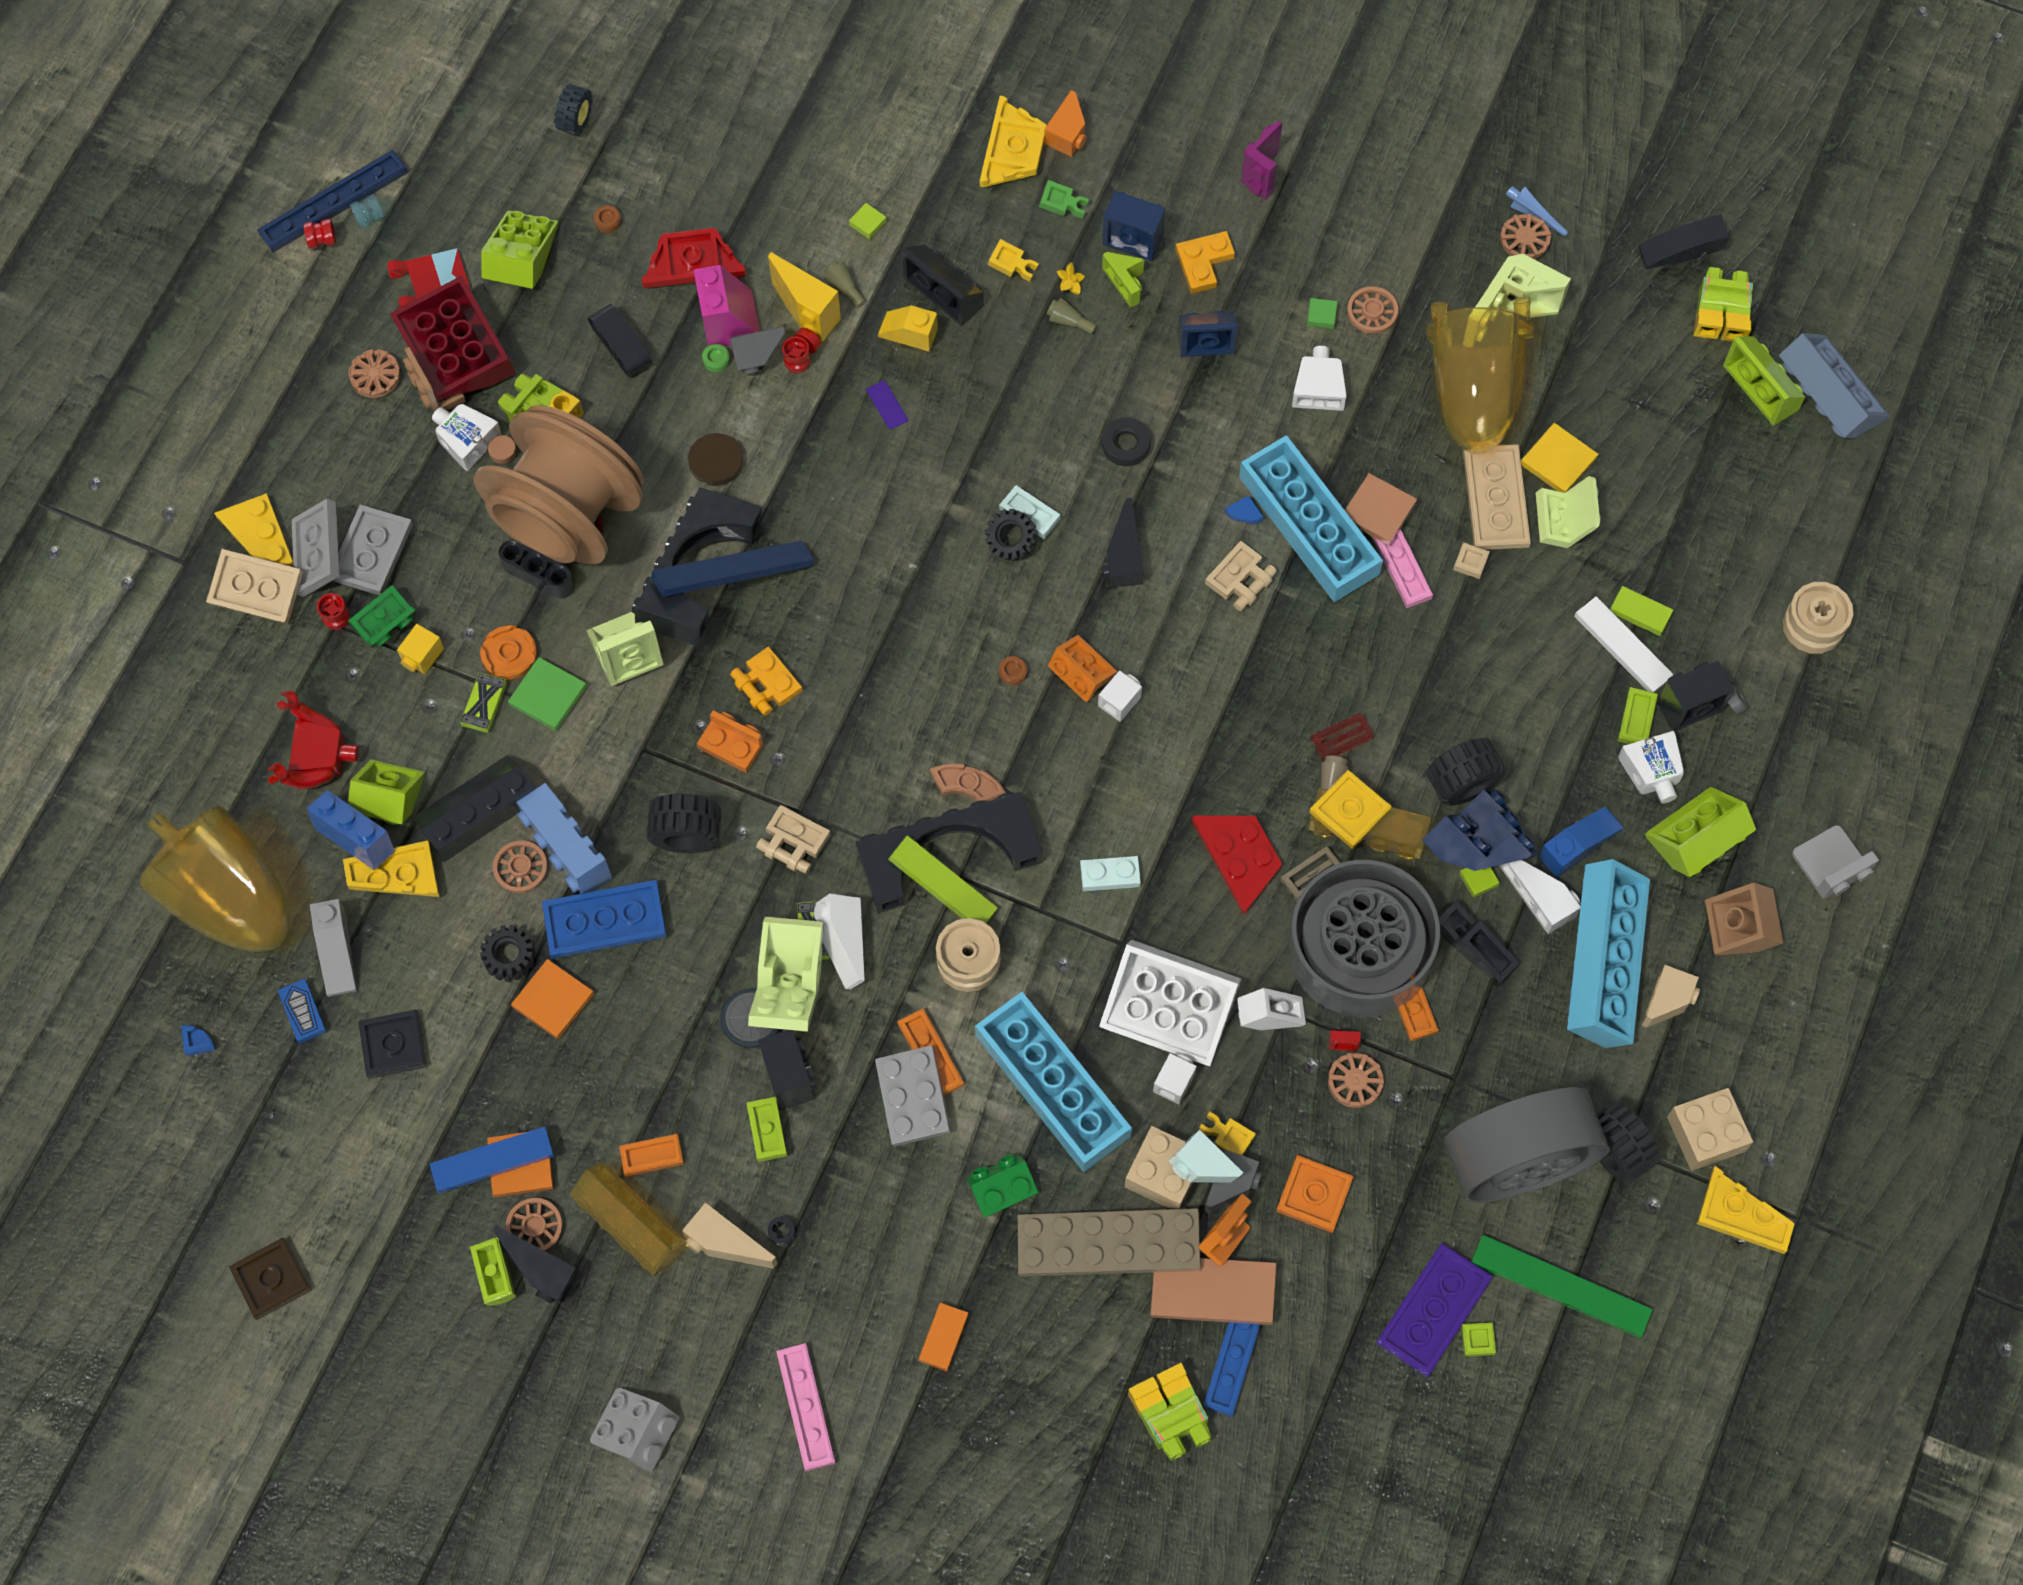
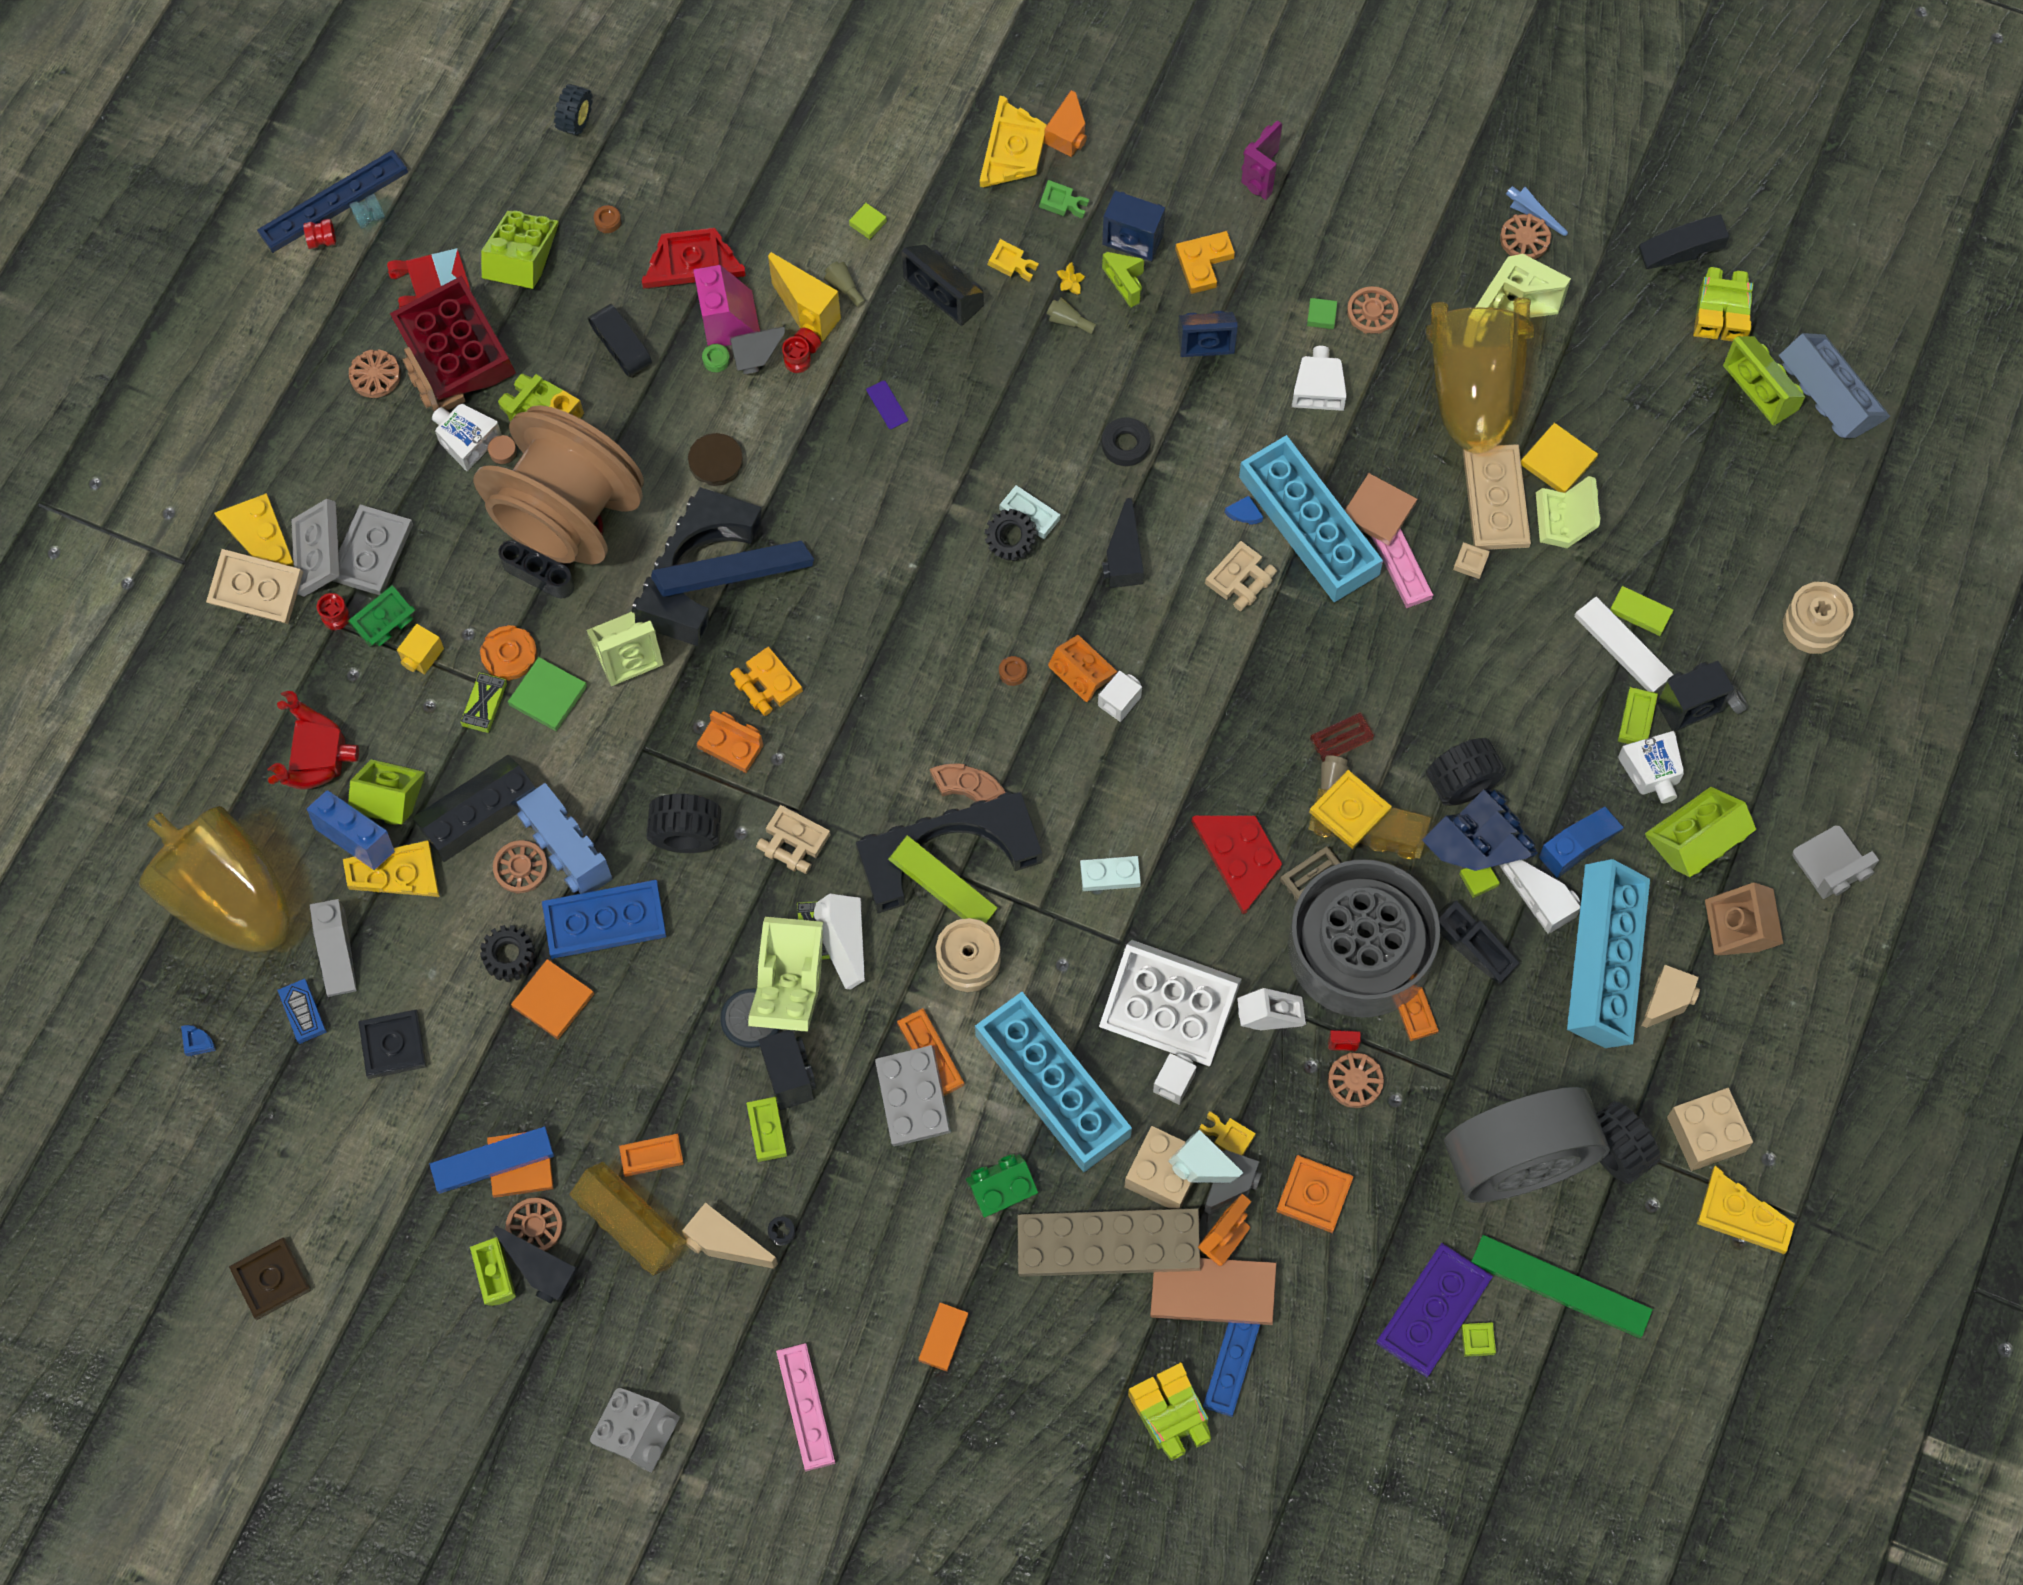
yellow slope [878,305,938,351] -> none

